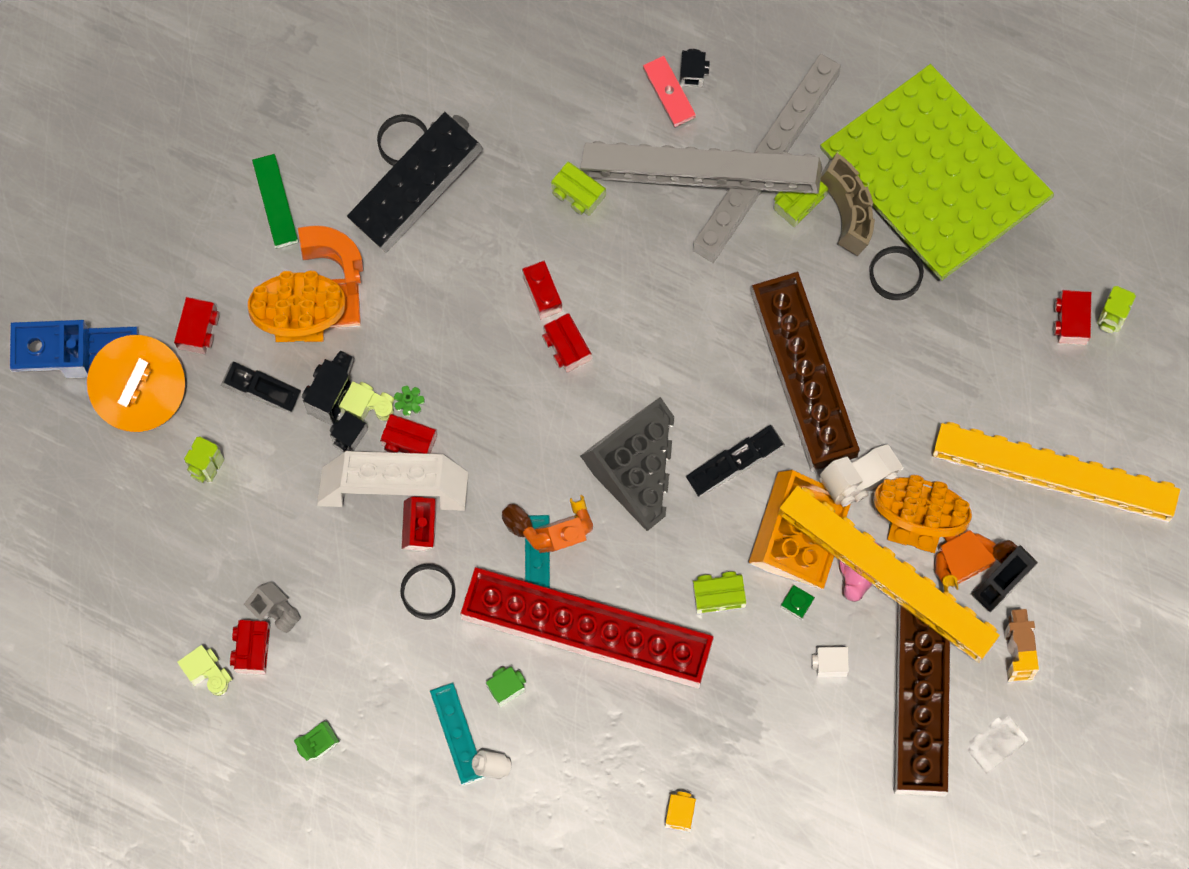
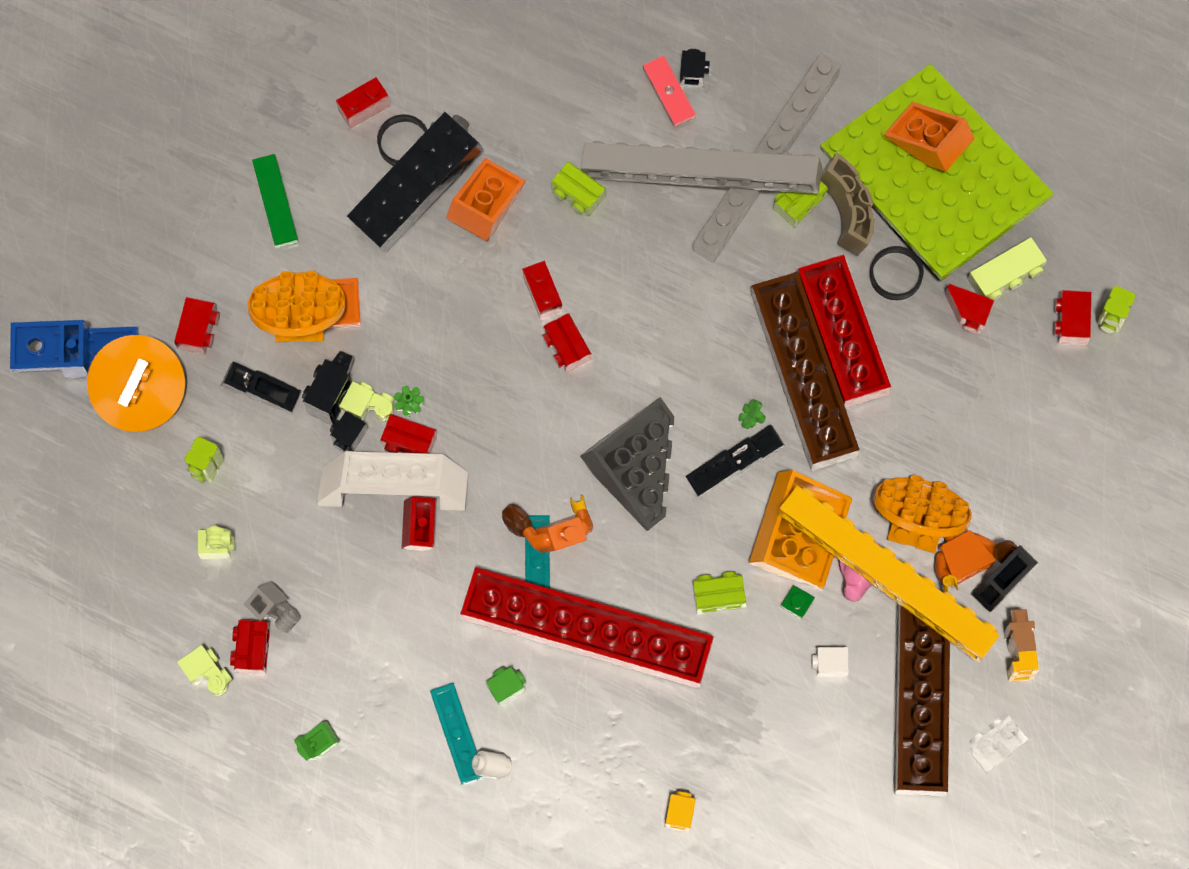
orange arch [298,226,363,295] -> none
black tyre [400,564,455,620] -> none
white brick [819,444,904,507] -> none
yellow brick [932,422,1181,522] -> none
none -> yellowish green brick [198,525,235,559]
none -> red brick [336,77,391,129]
none -> orange slope [446,158,526,241]
none -> bright green plant [738,399,766,429]
none -> red brick [797,254,891,408]
none -> orange slope [884,102,975,172]
none -> red slope [945,283,995,333]
none -> yellowish green brick [968,237,1047,300]

